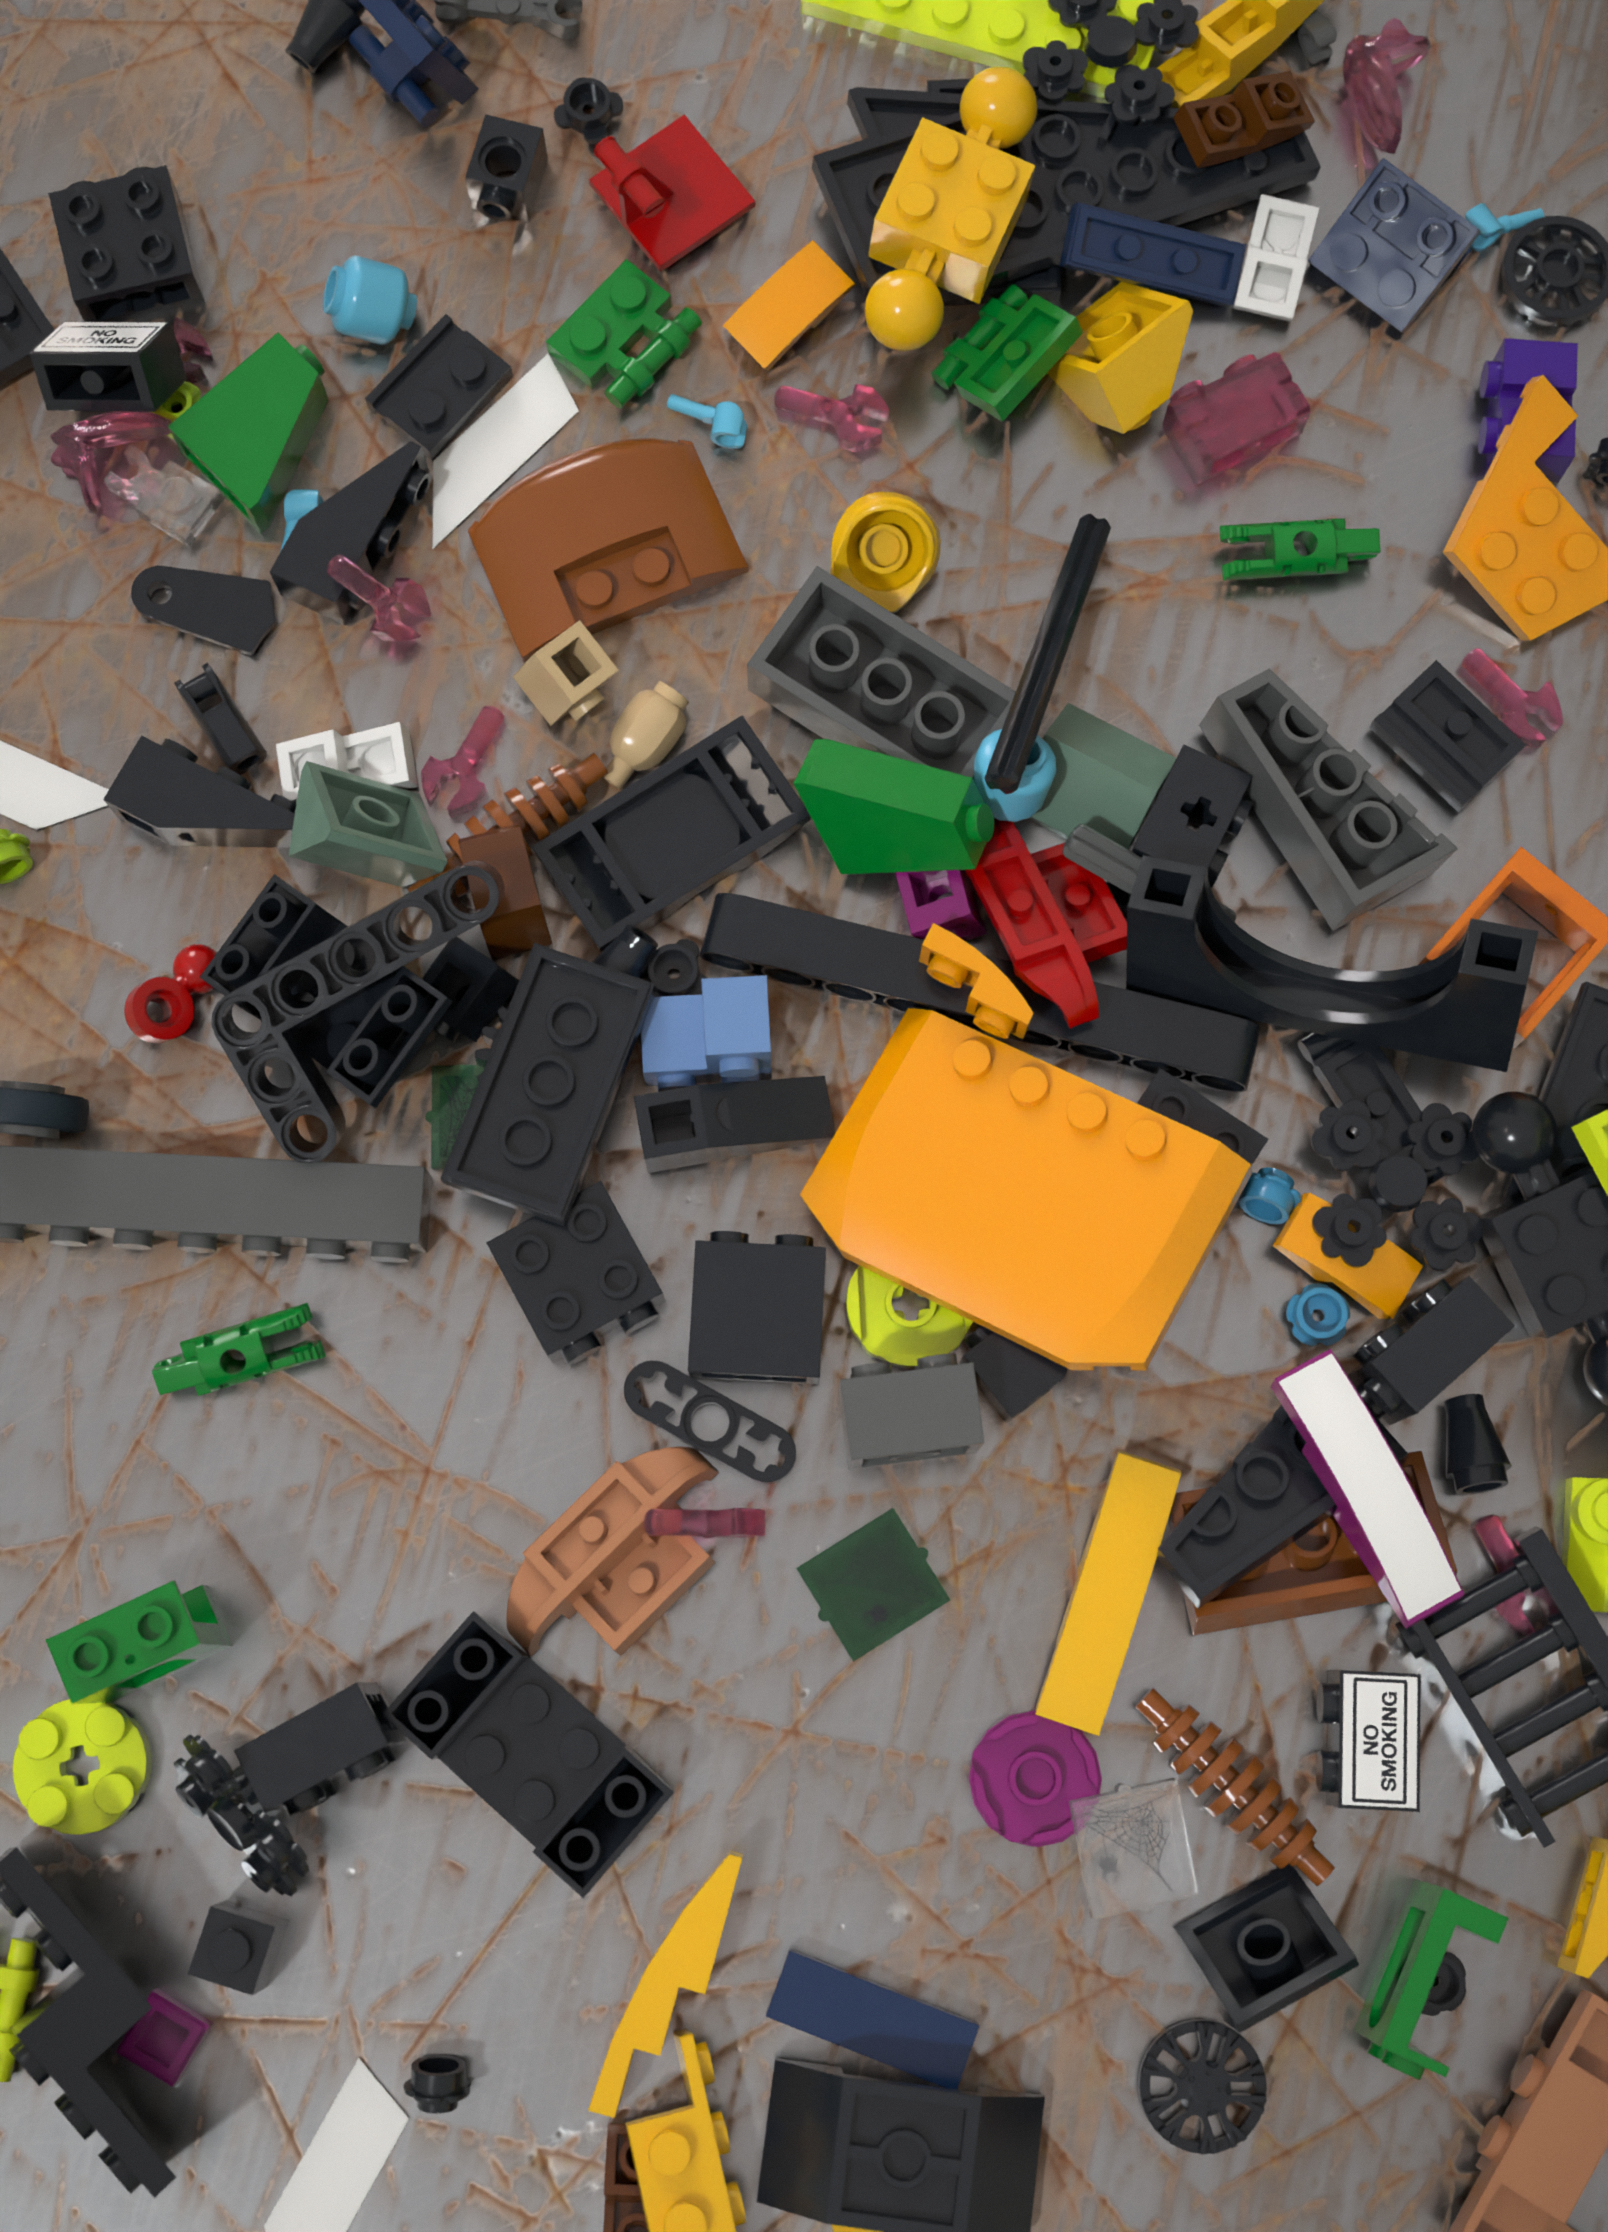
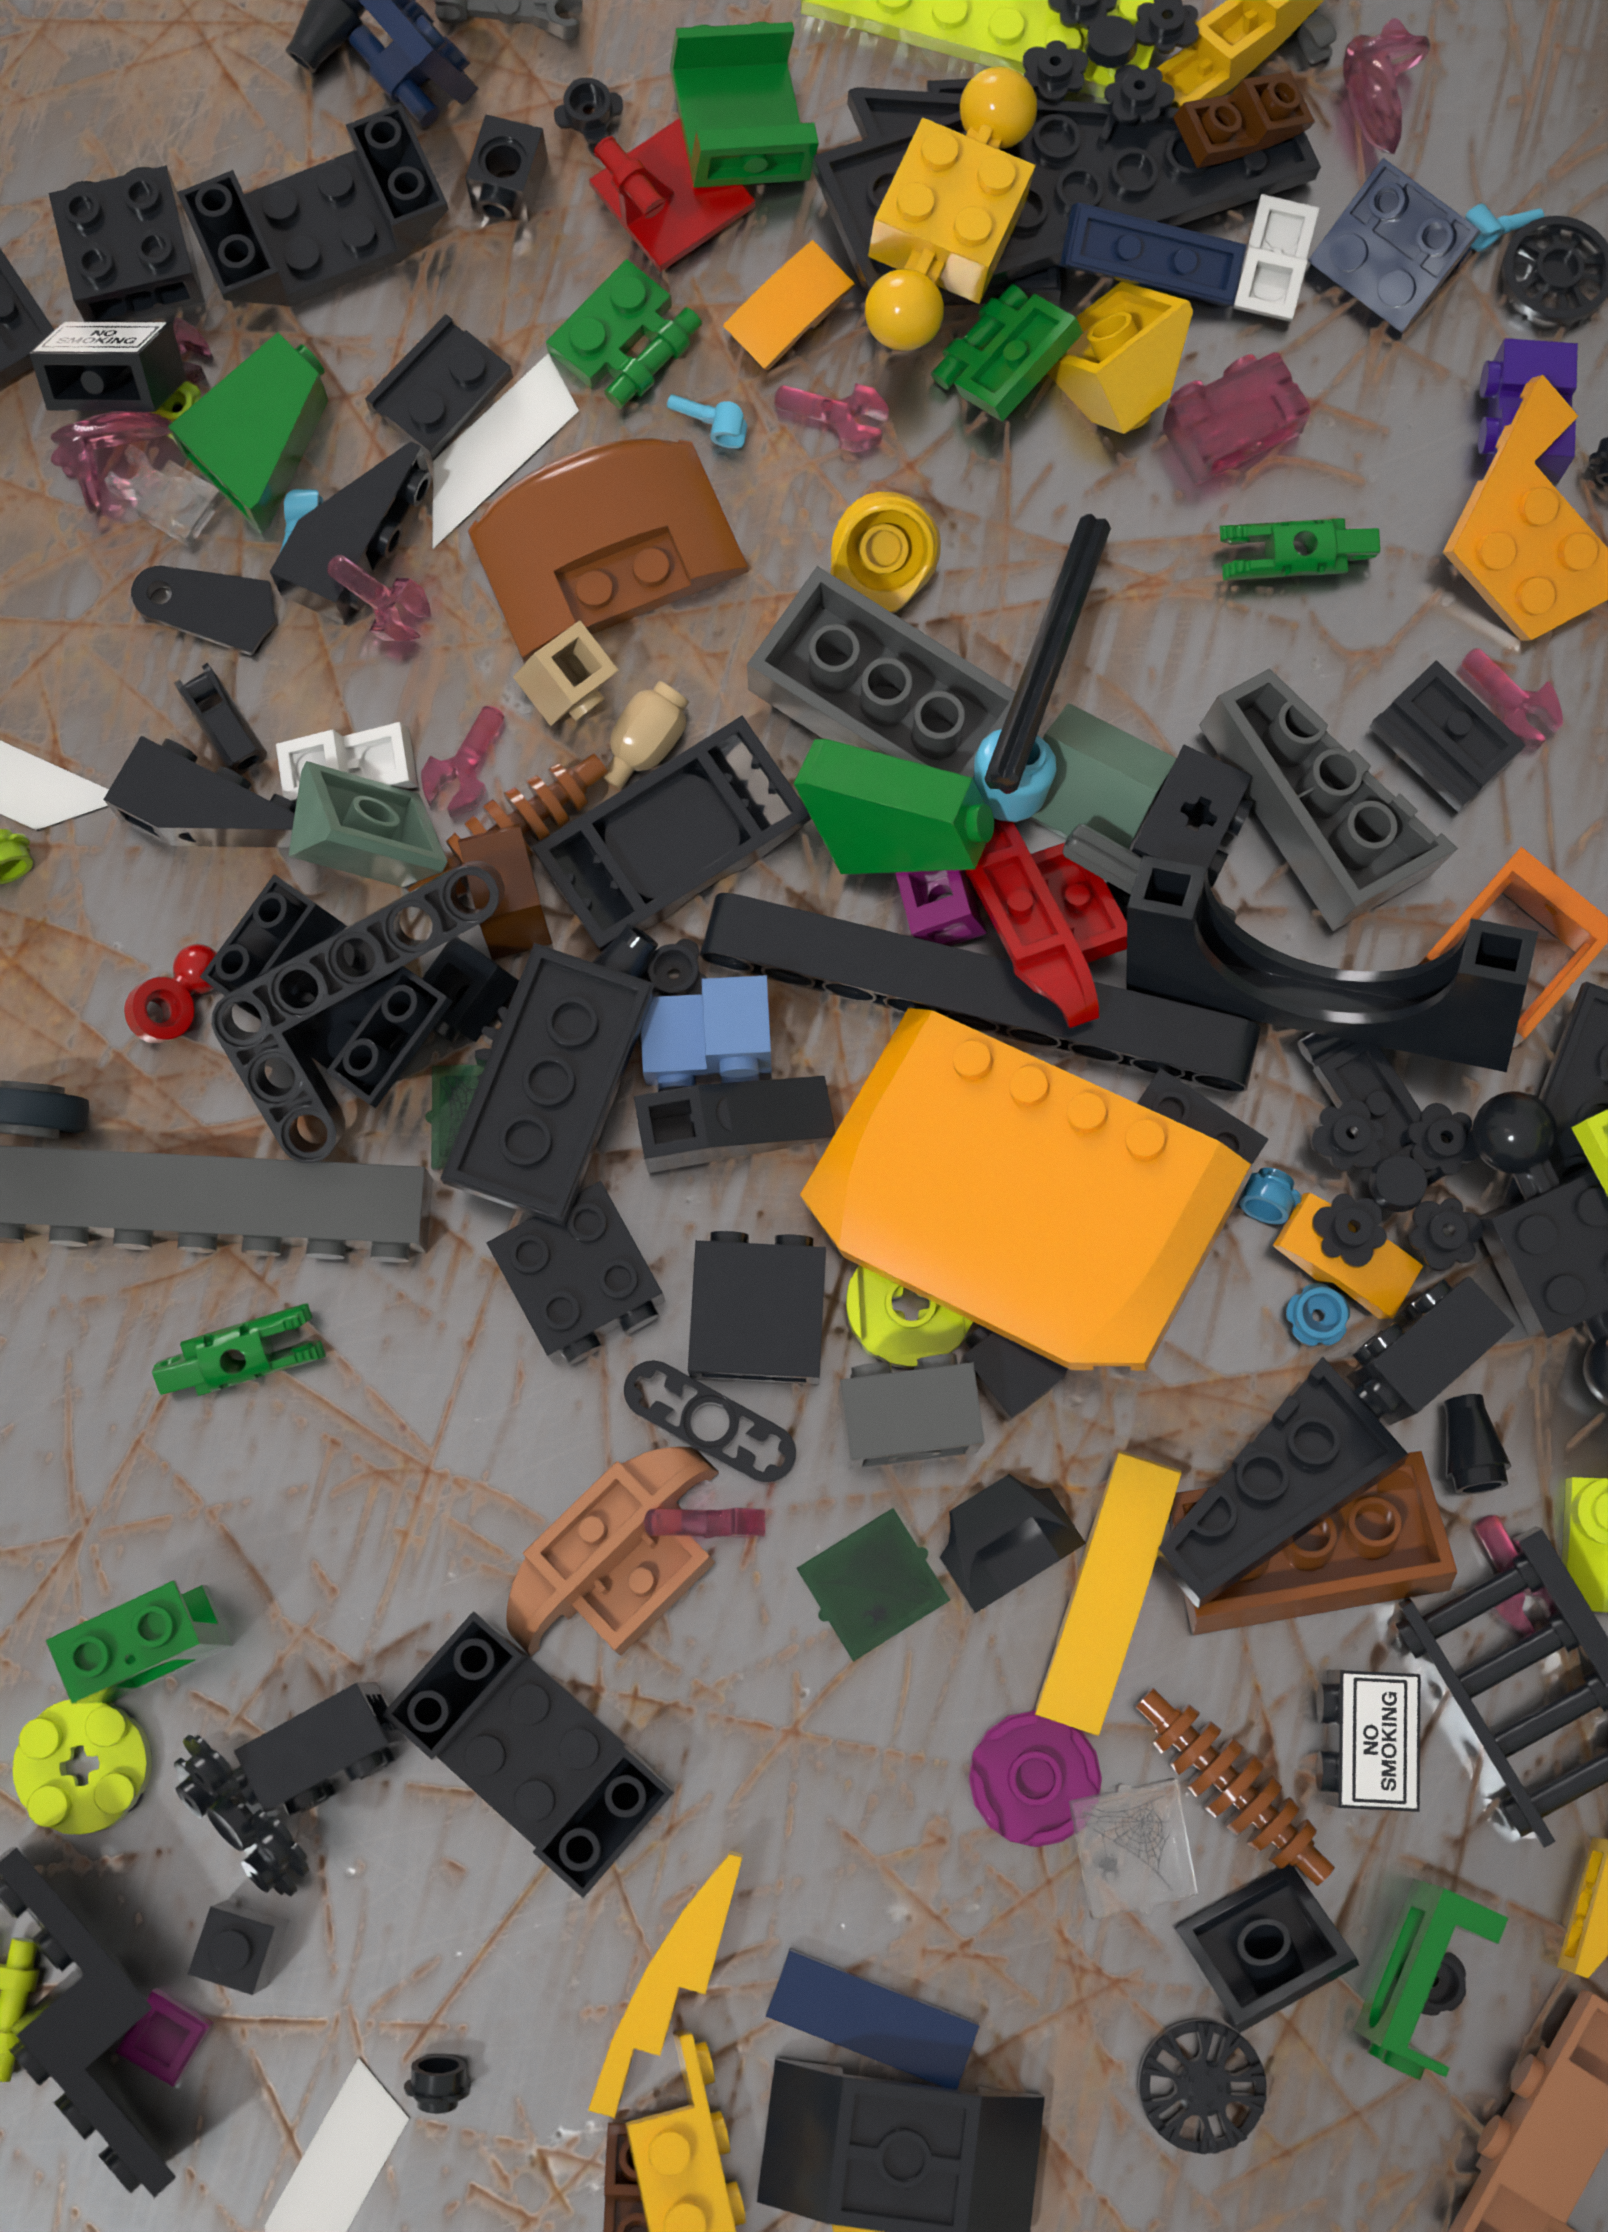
medium azure head [323,255,417,345] -> none
light orange slope [919,923,1034,1039] -> none
white slope [1271,1349,1465,1629] -> none
none -> black slope [177,103,449,307]
none -> green panel [669,21,819,188]
none -> black slope [939,1474,1086,1614]

